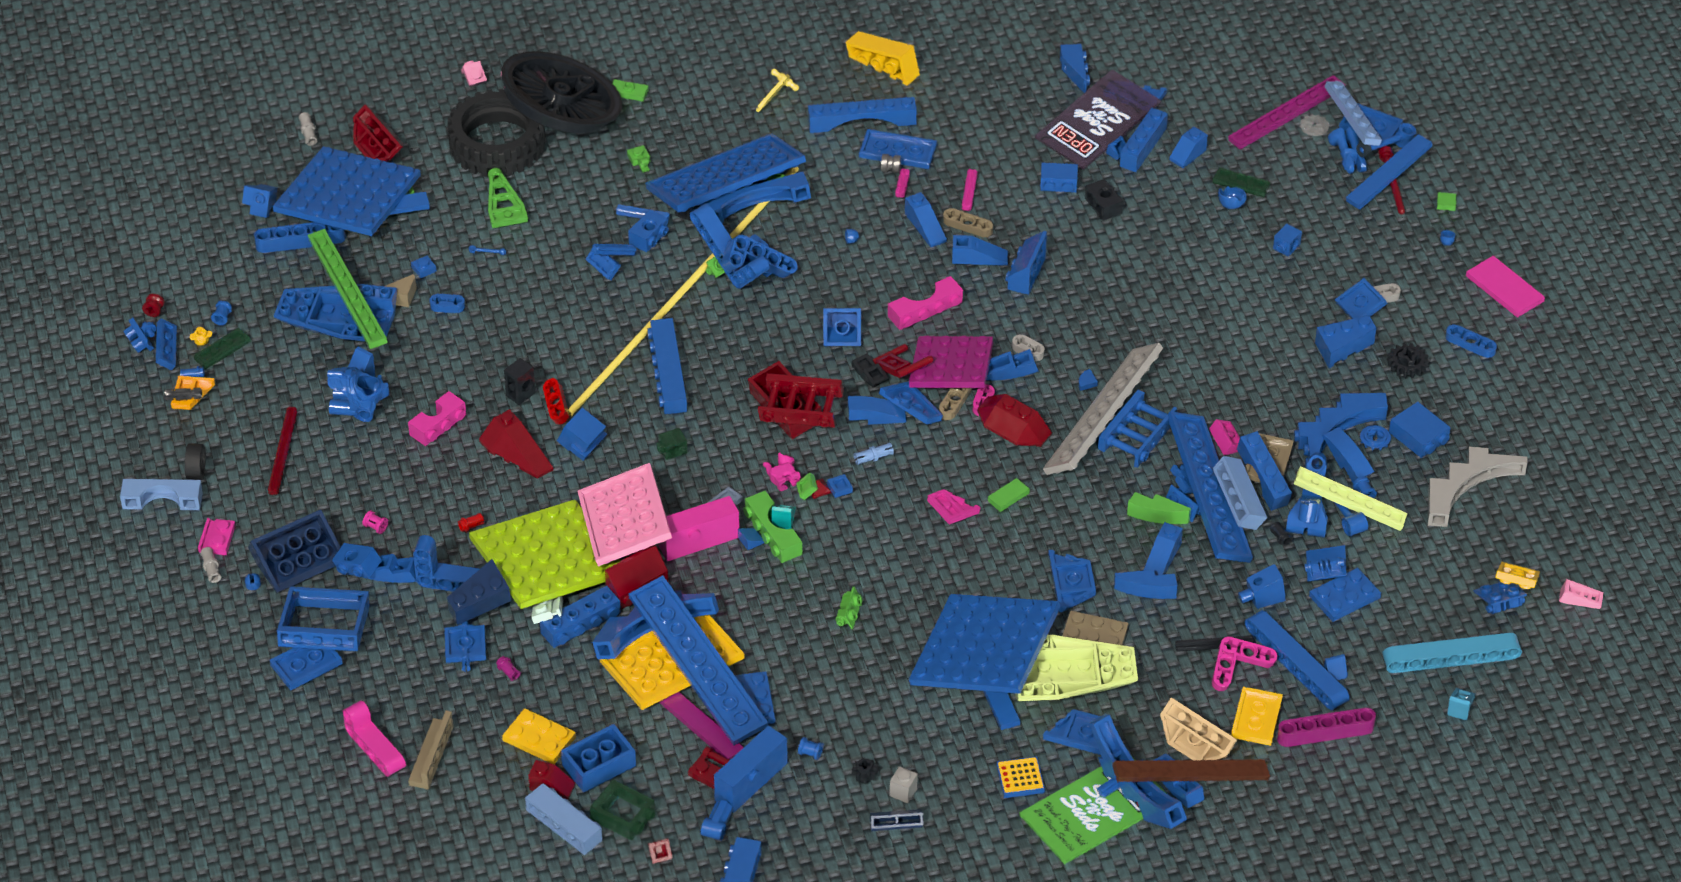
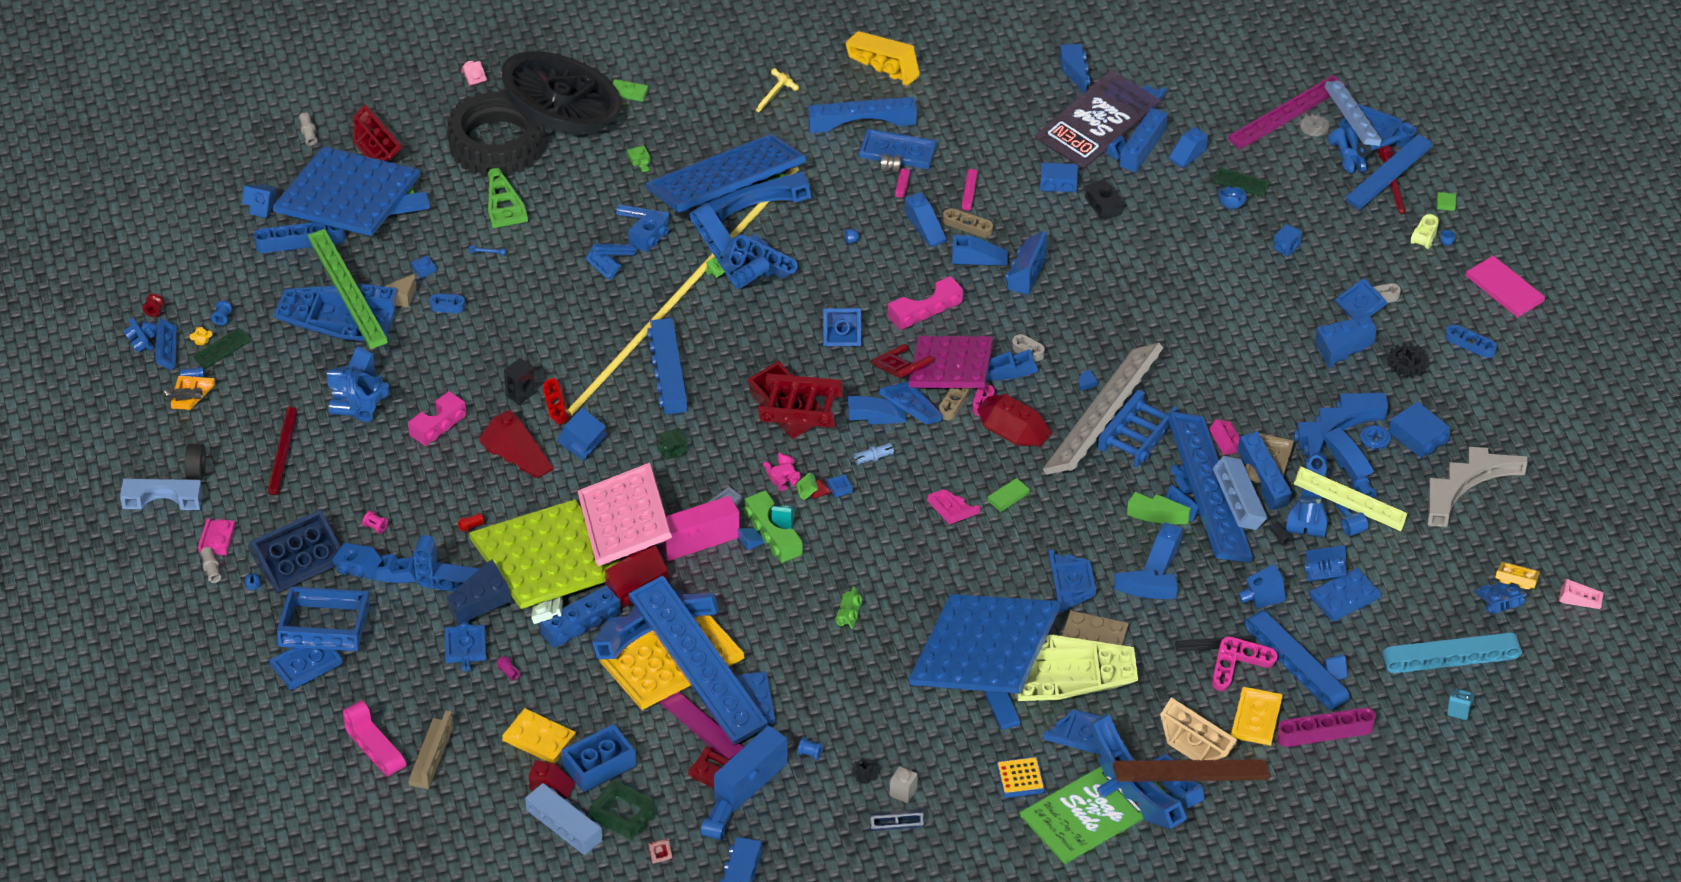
black slope [851,353,889,387] -> none
none -> yellowish green piece [1411,214,1438,249]

